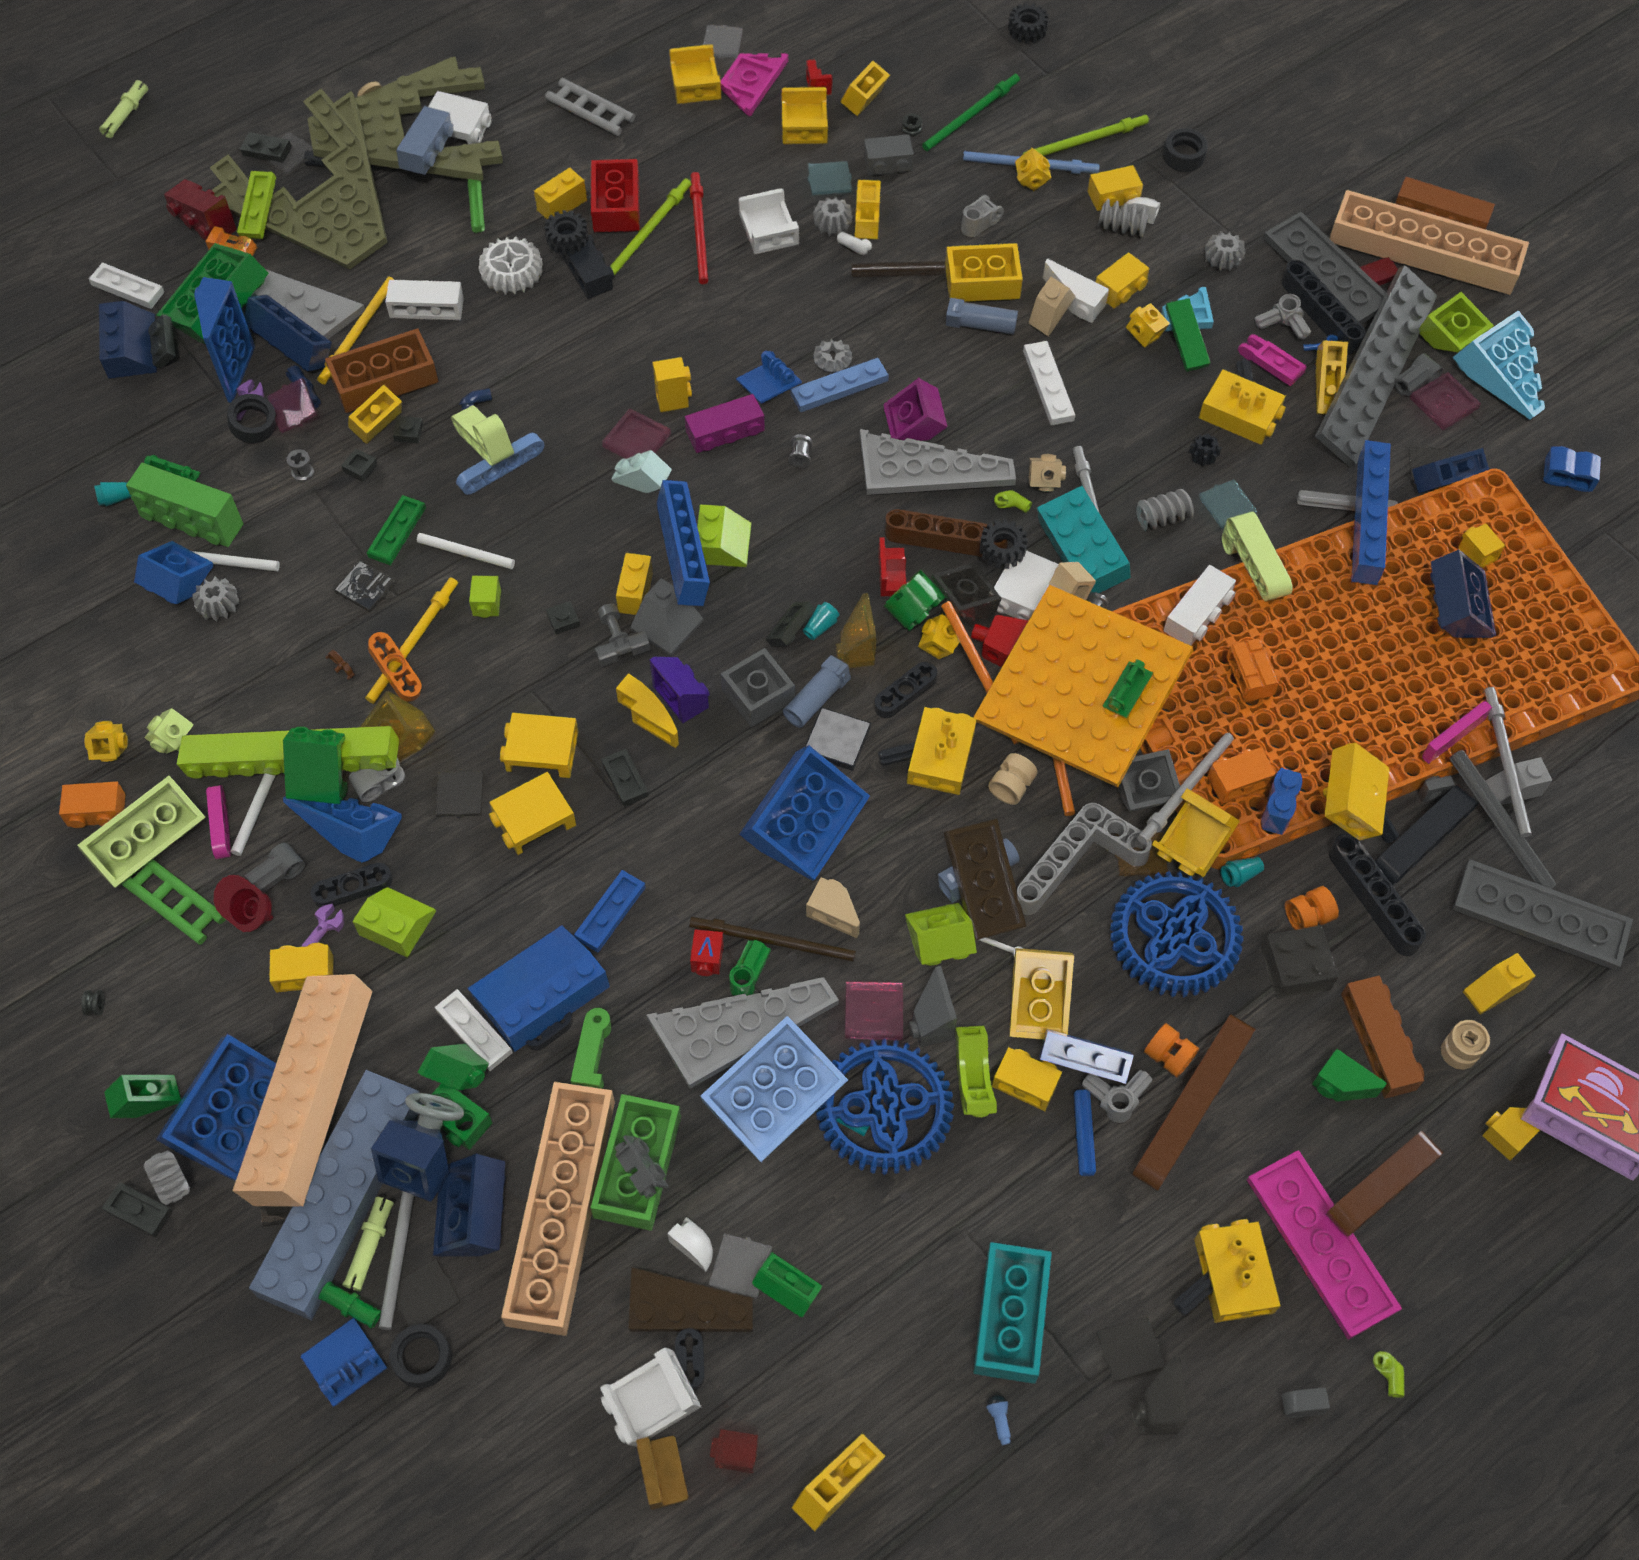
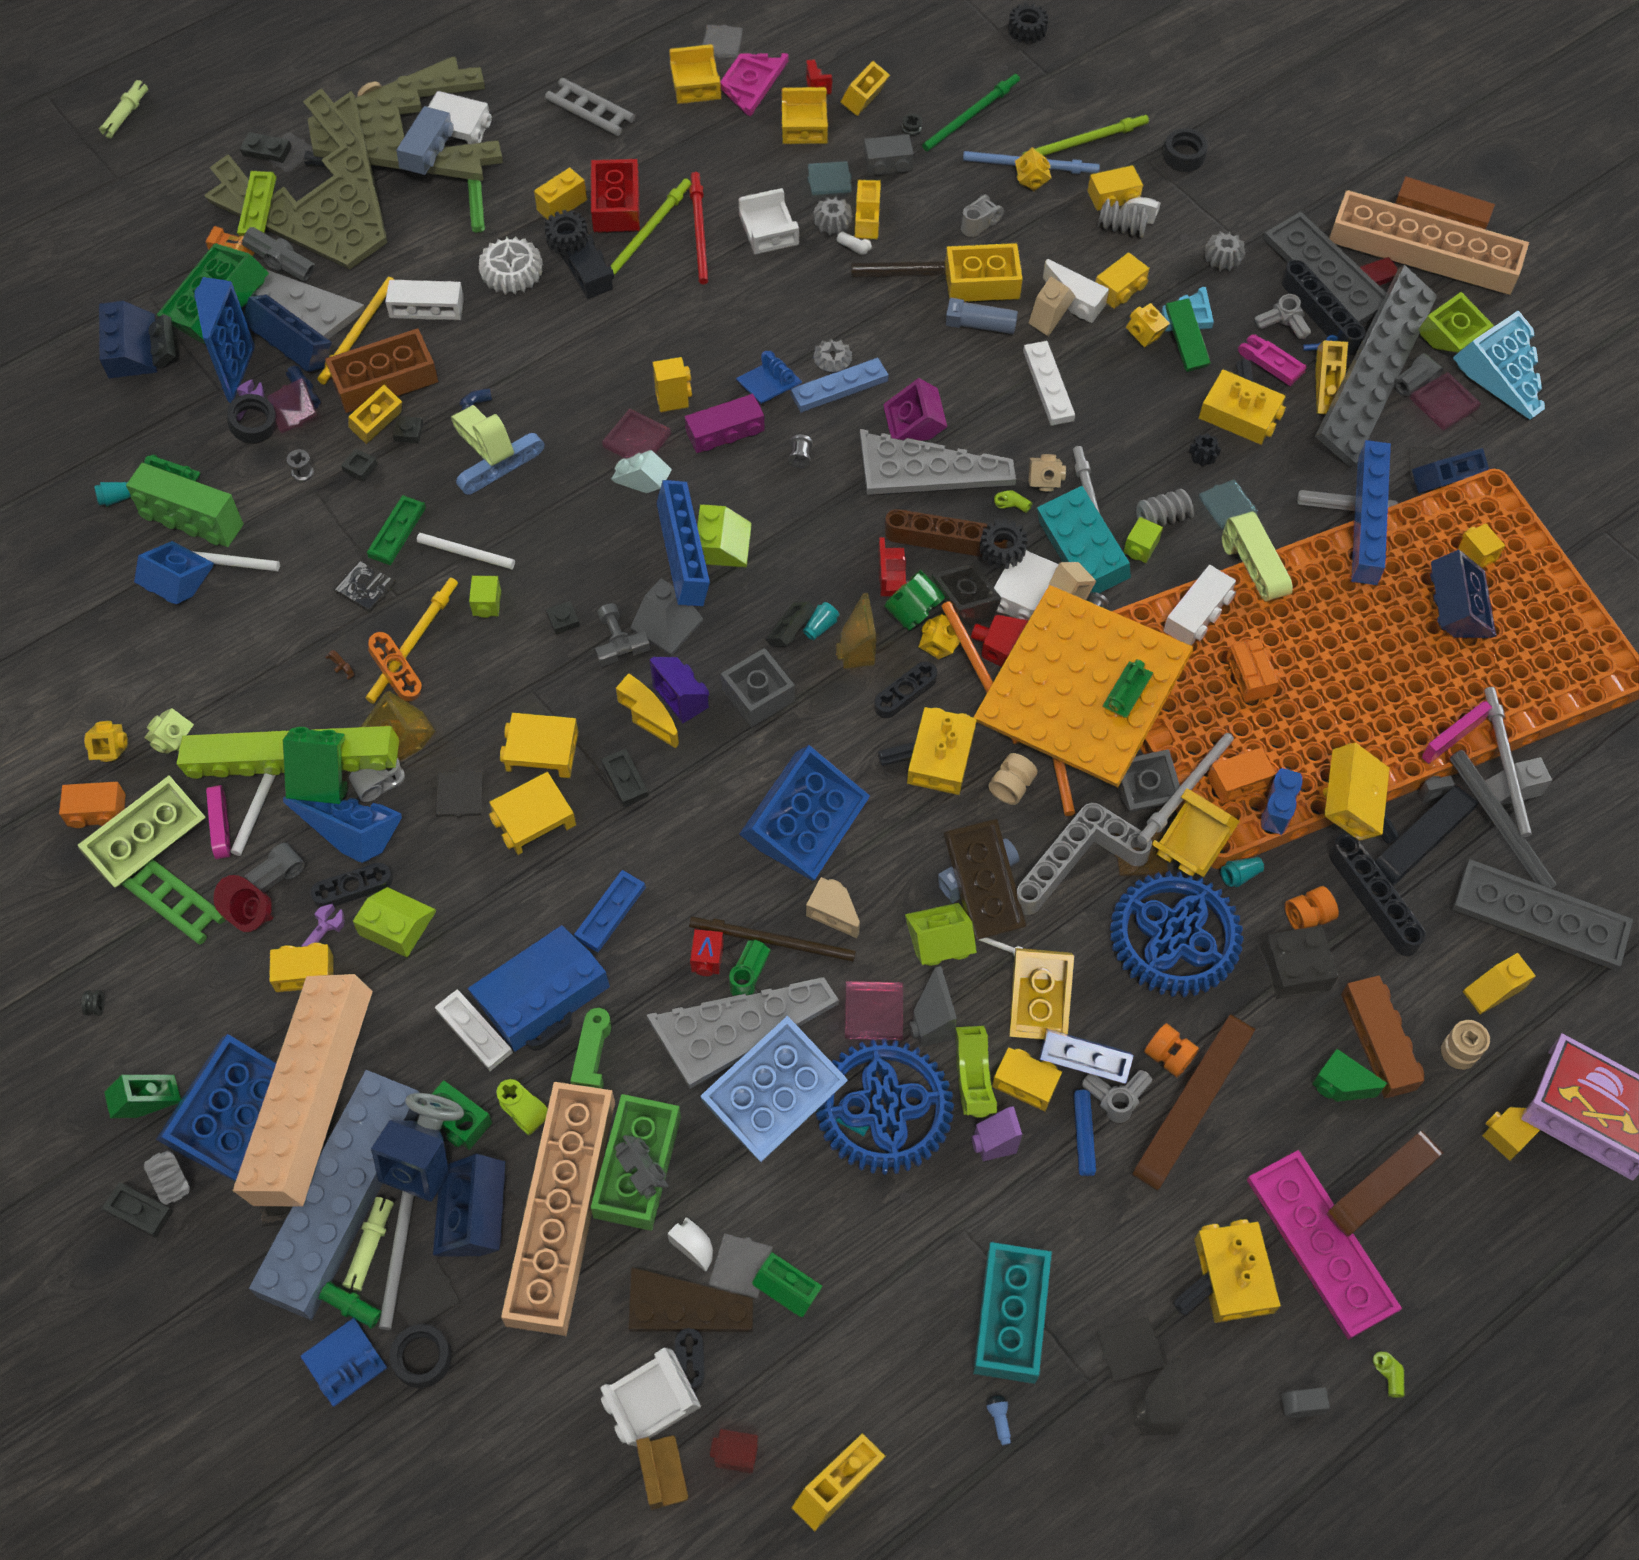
white plate [89,263,164,309] -> none
dark red wedge [164,179,237,240] -> none
light grey gear [192,577,239,622] -> none
green slope [418,1044,490,1090] -> none
yellow brick [616,553,653,615] -> none
sand blue piece [783,655,851,728] -> none
flat silver tile [805,707,871,771] -> none
blue brick [1543,446,1601,492] -> none
none -> dark grey piece [242,227,315,282]
none -> lime piece [496,1079,548,1136]
none -> medium lavender slope [971,1106,1022,1161]
none -> lime brick [1123,517,1163,563]

